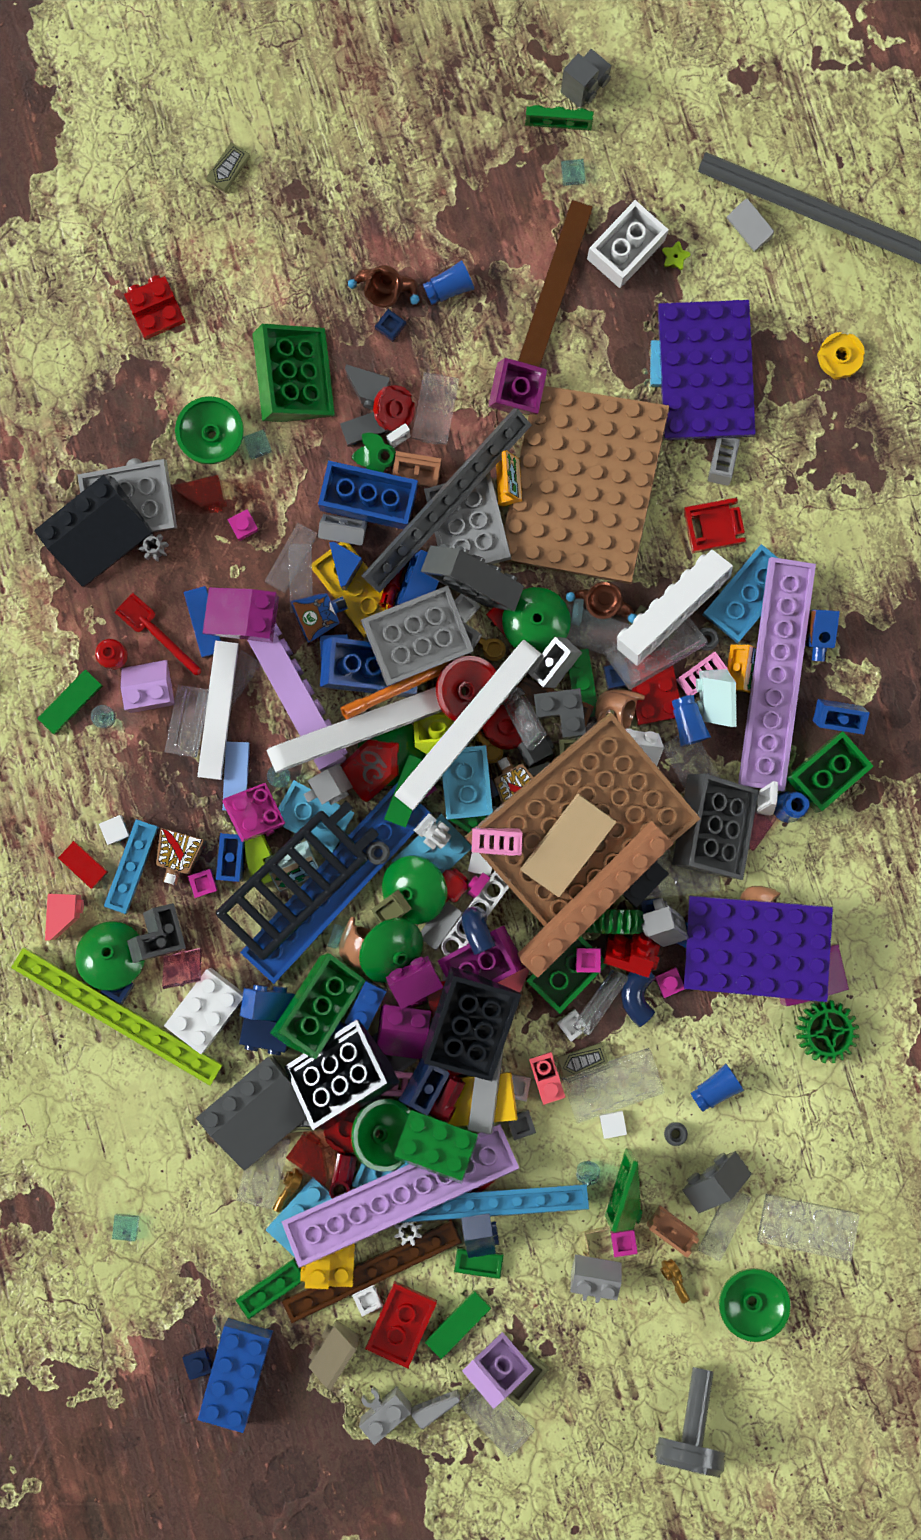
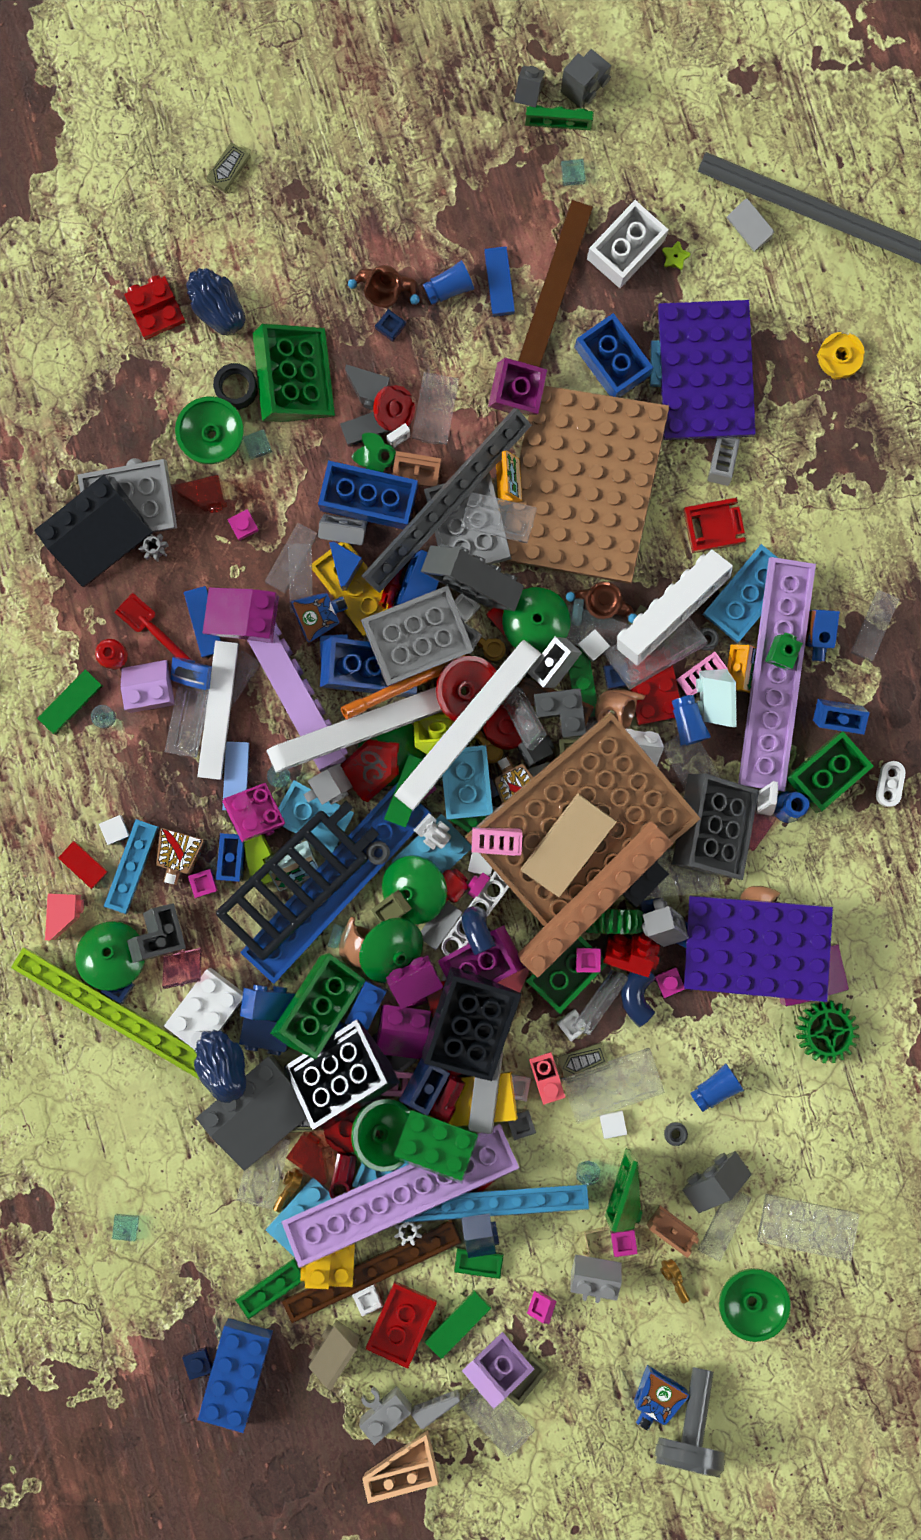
none -> blue slope [170,657,212,690]
none -> dark blue hair [186,268,246,336]
none -> dark blue hair [194,1029,247,1103]
none -> black tyre [213,363,258,410]
none -> light nougat wedge [362,1430,440,1504]
none -> clear piece [461,492,537,543]
none -> blue tile [484,246,515,317]
none -> dark grey slope [514,65,545,108]
none -> dark pink plate [527,1291,557,1324]
none -> blue brick [575,313,653,398]
none -> white tile [577,629,610,662]
none -> torso [634,1365,689,1430]
none -> green brick [765,633,803,671]
none -> clear tile [850,590,899,662]
none -> white plate [876,761,905,807]

